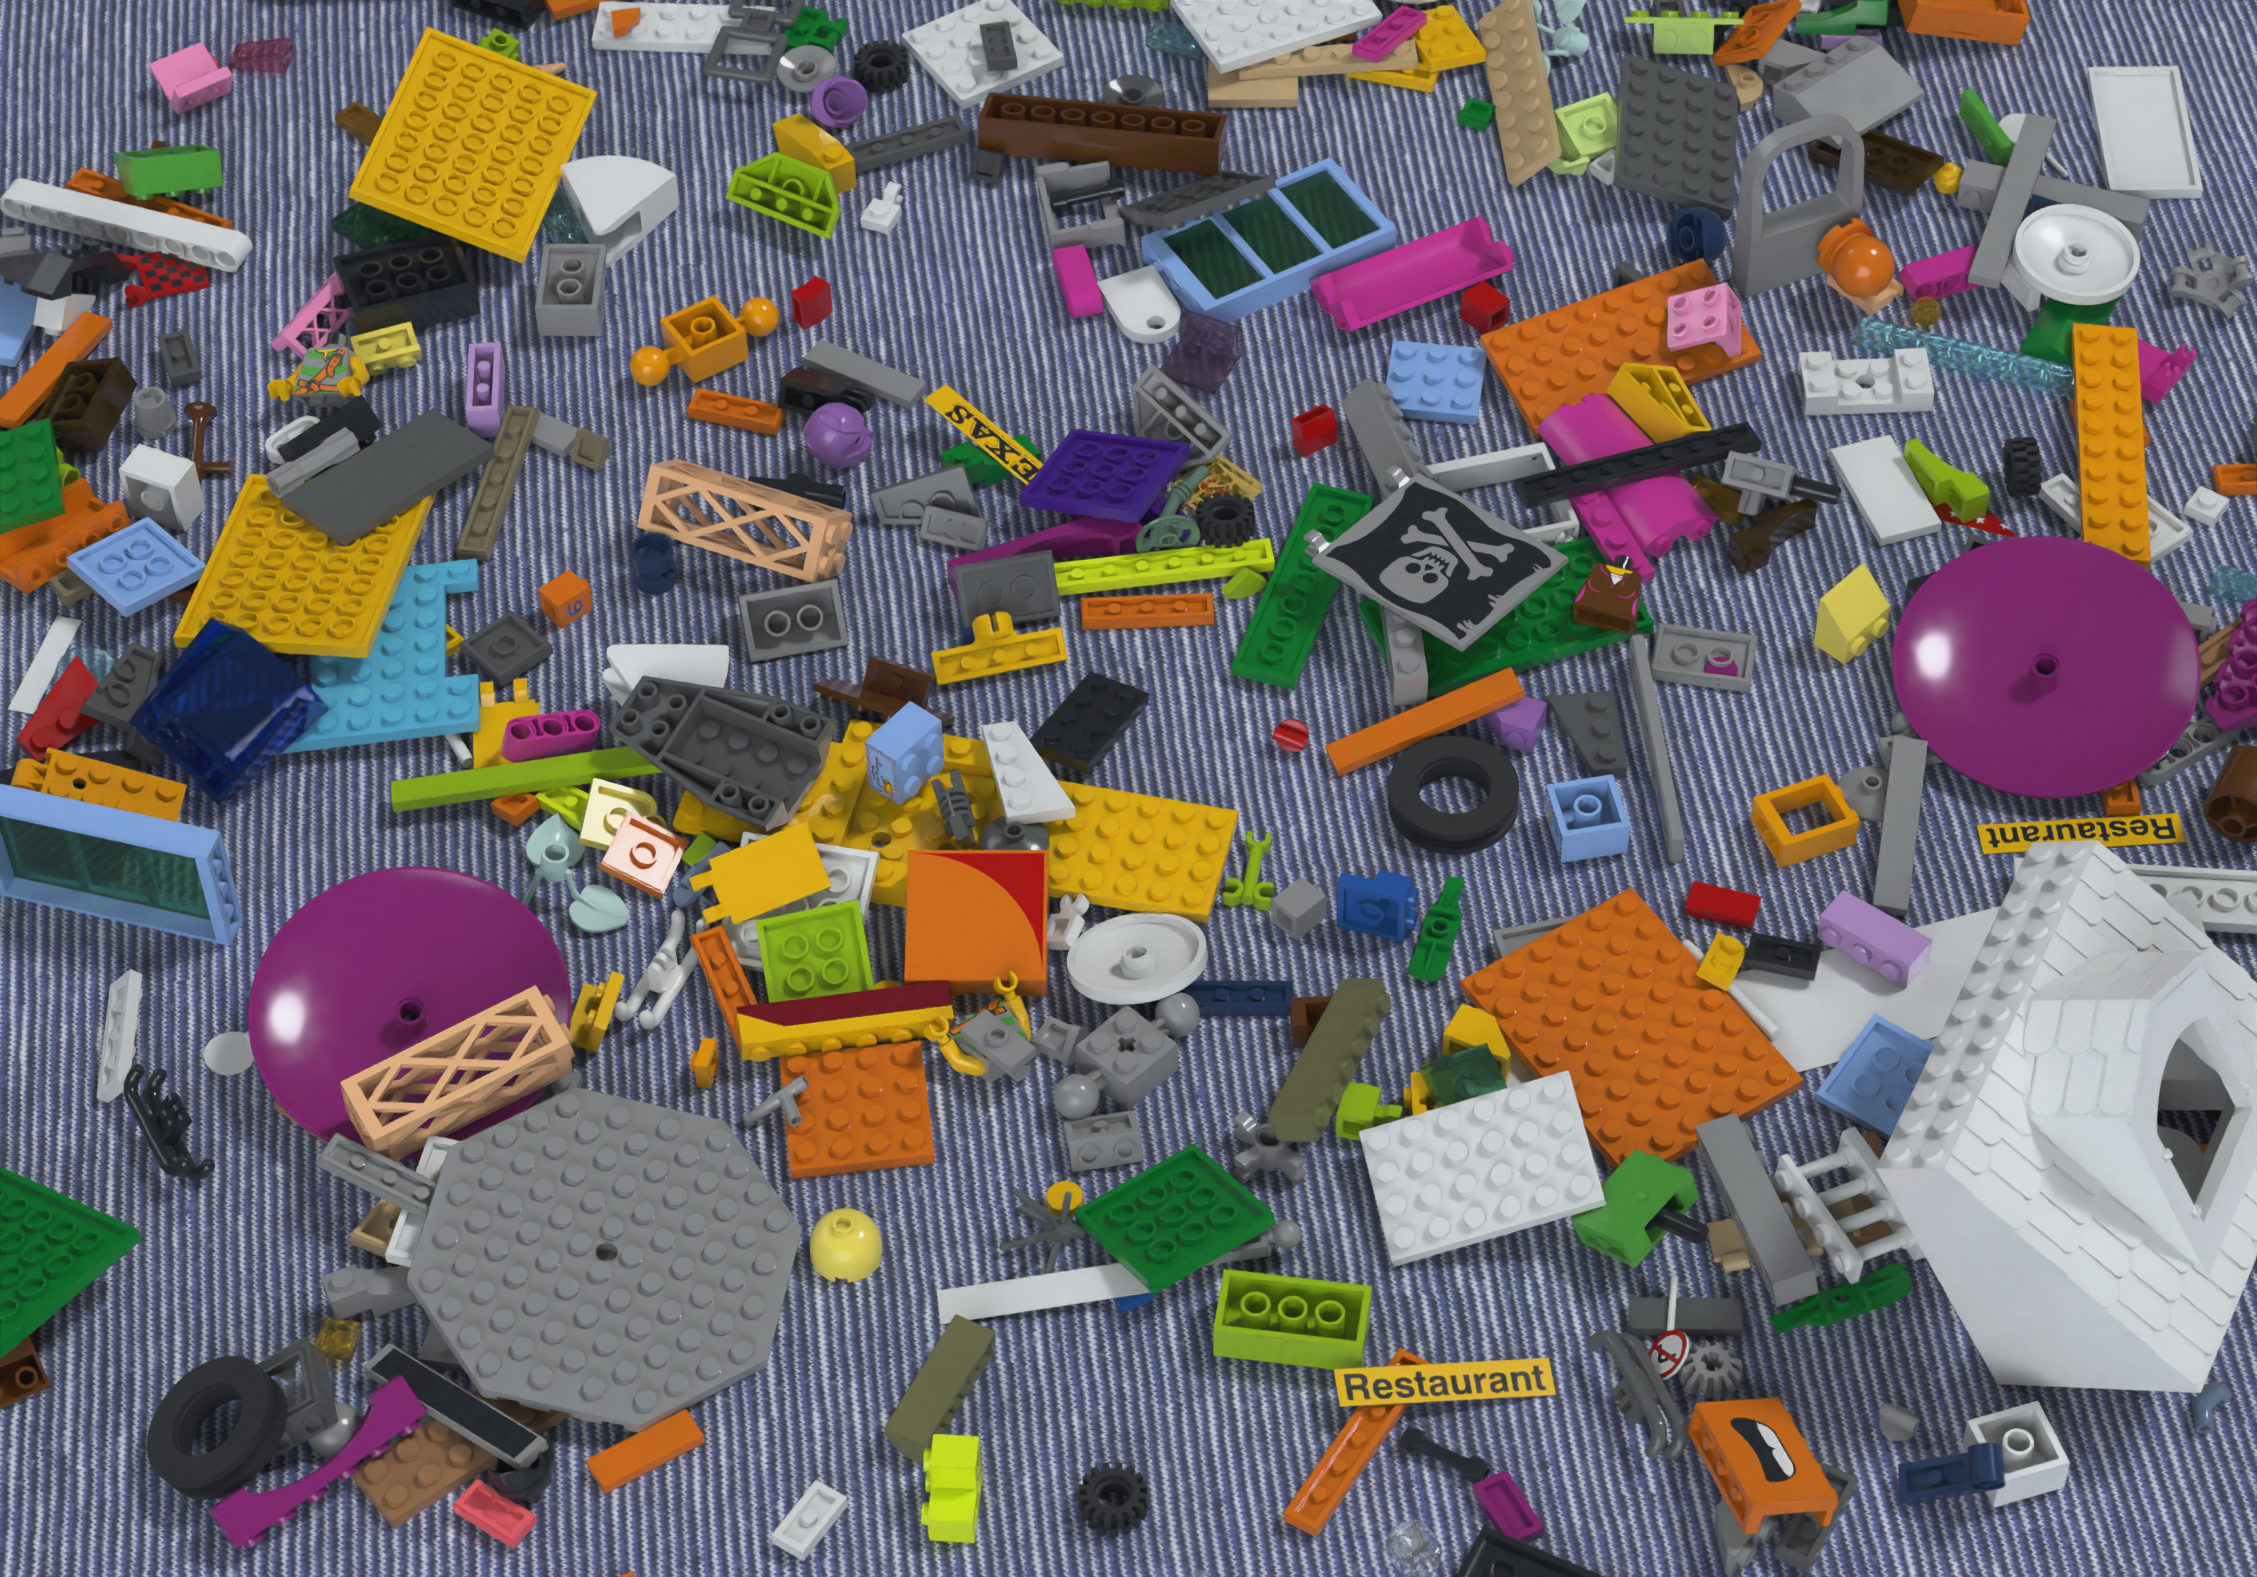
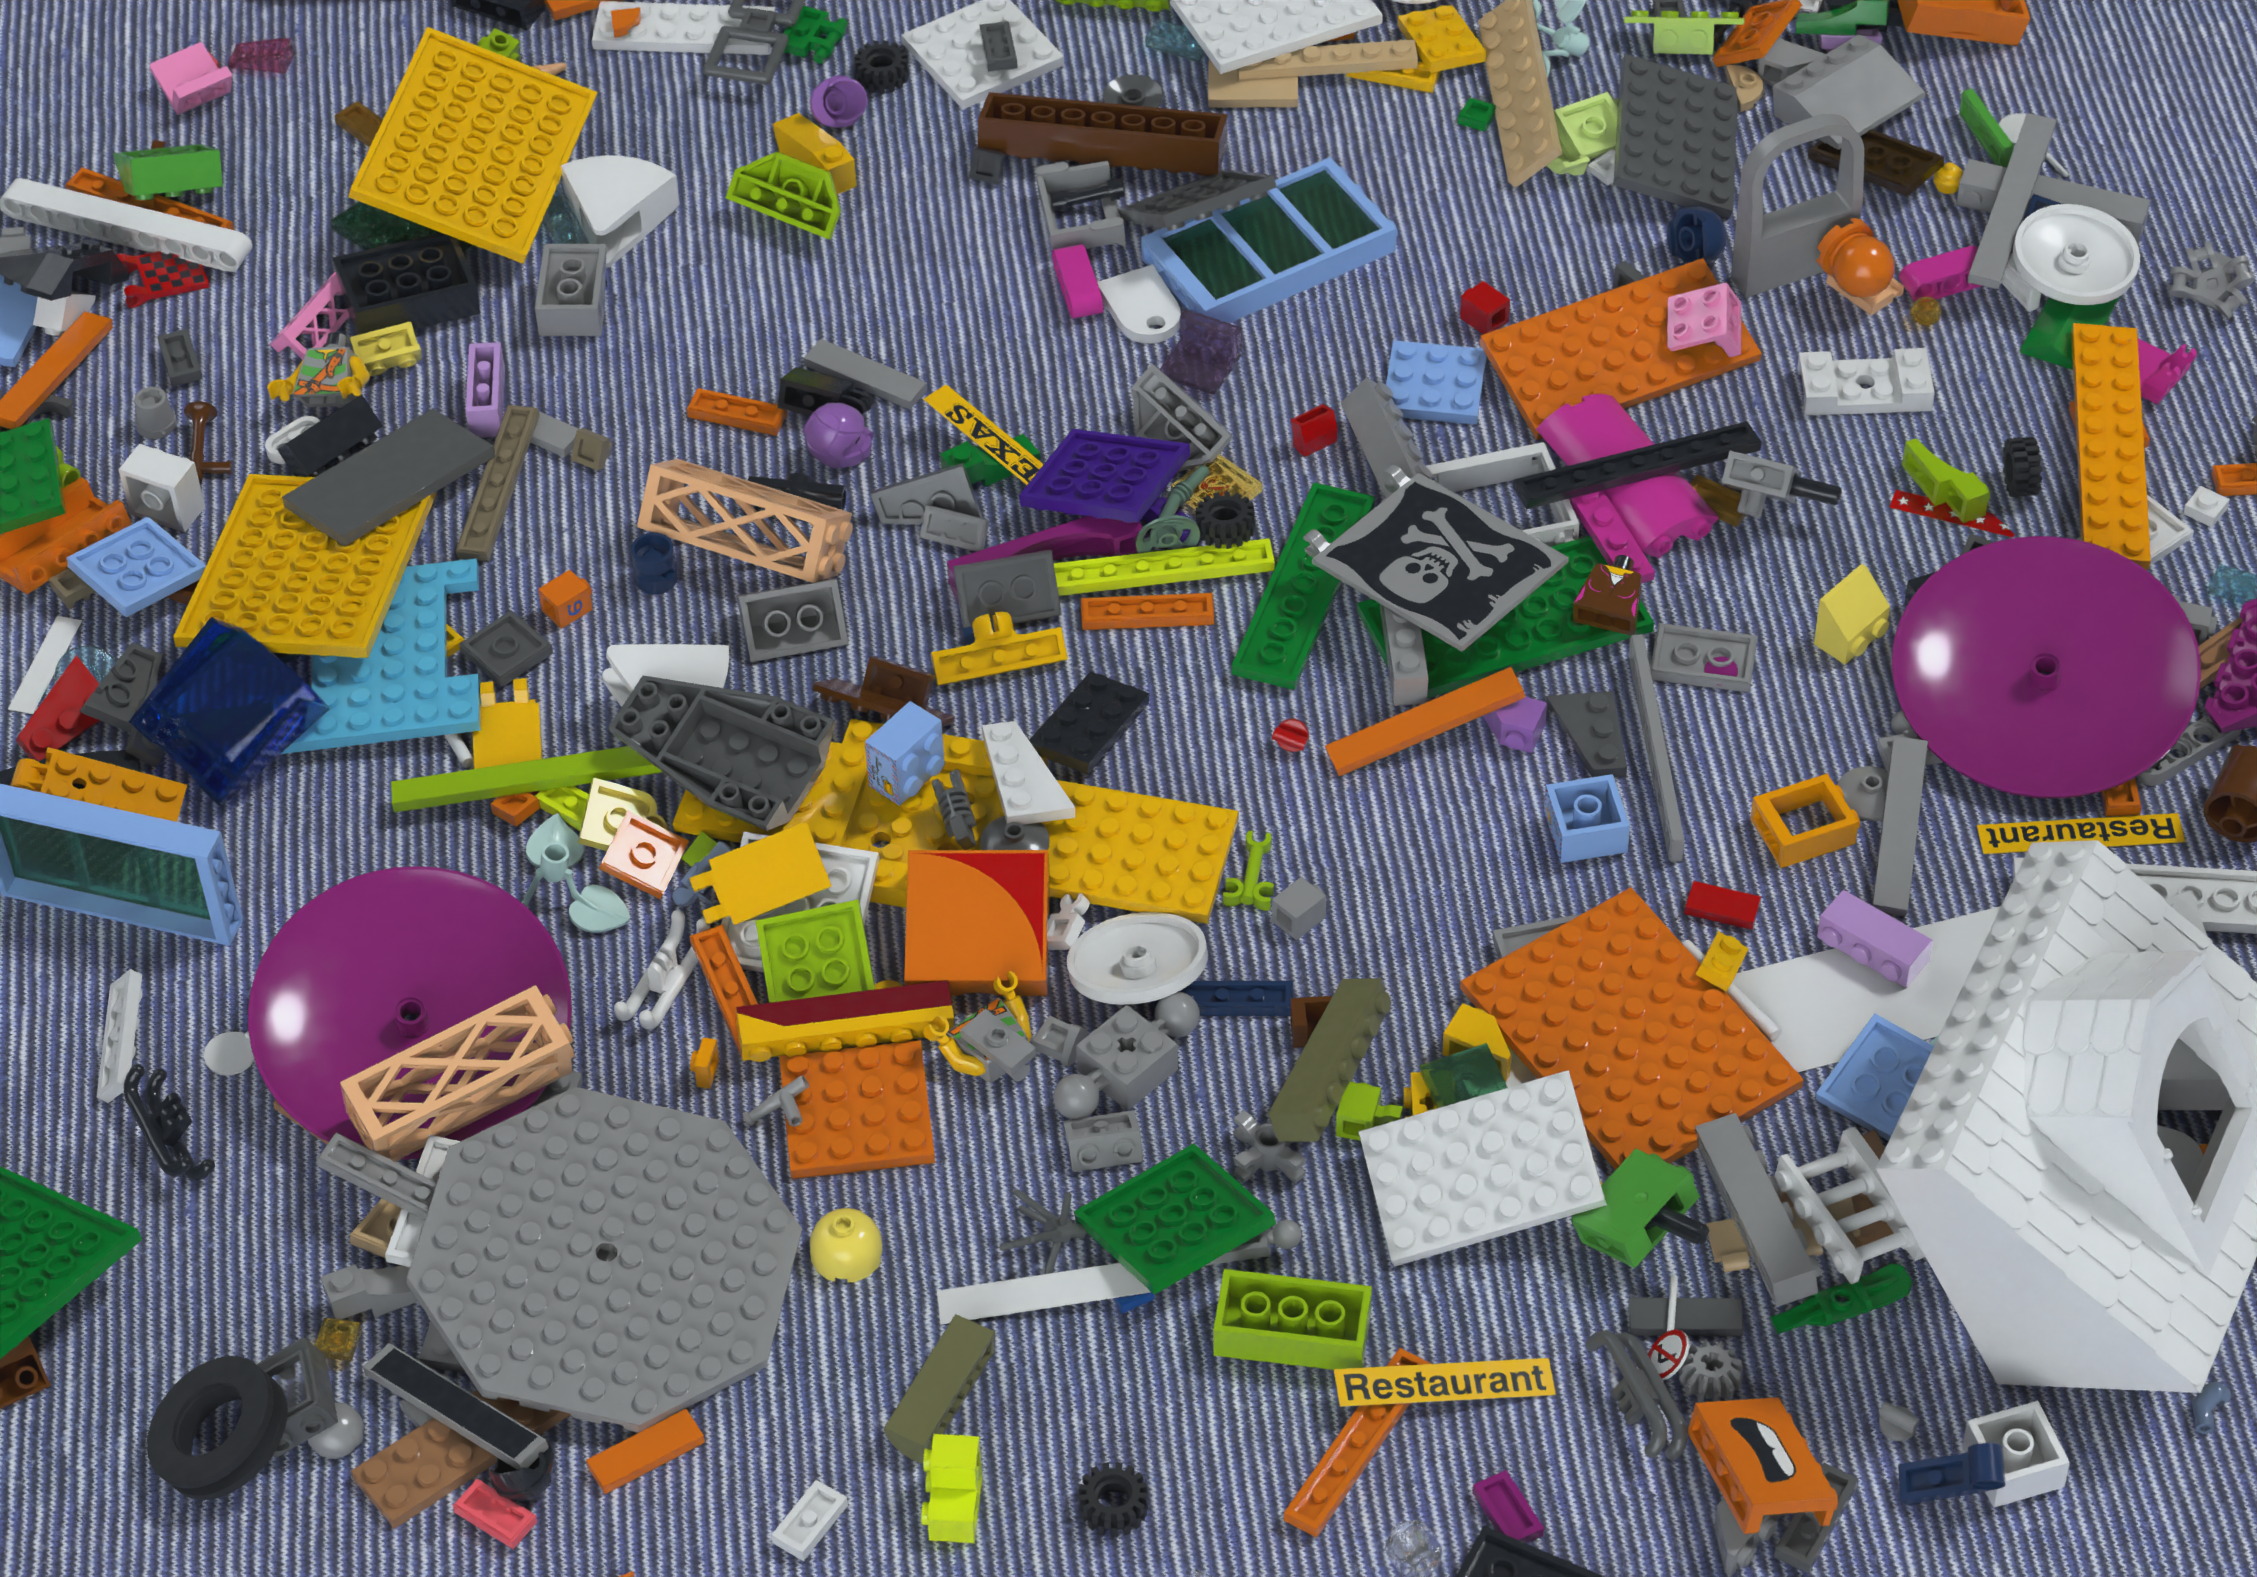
dark brown slope [35,357,138,453] -> none
magenta arch [207,1375,427,1550] -> none
light grey axle [265,427,360,499] -> none
dark pink beam [501,710,600,763] -> none
yellow bracket [570,971,625,1053] -> none
light orange brick [629,295,780,386] -> none
light grey dish [777,45,836,93] -> none
red piece [791,276,833,330] -> none
dark grey plate [845,114,969,173] -> none
white plate [860,181,903,235] -> none
yellow tile [1046,1181,1083,1218] -> none
lime tile [1222,567,1268,599] -> none
dark pink cylinder [1309,215,1515,332] -> none
blue plate [1337,870,1419,943] -> none
dark pink tile [1352,5,1427,63] -> none
black tyre [1388,736,1519,855] -> none
black bar [1399,1426,1491,1483] -> none
green piece [1408,876,1465,982] -> none
yellow wedge [1606,362,1712,444] -> none
dark brown slope [1727,499,1818,574] -> none
black plate [1745,932,1822,981] -> none
white tile [1829,435,1942,546] -> none
clear light blue tile [1851,316,2074,398] -> none
white plate [2037,473,2081,533] -> none
white tile [2086,66,2203,199] -> none

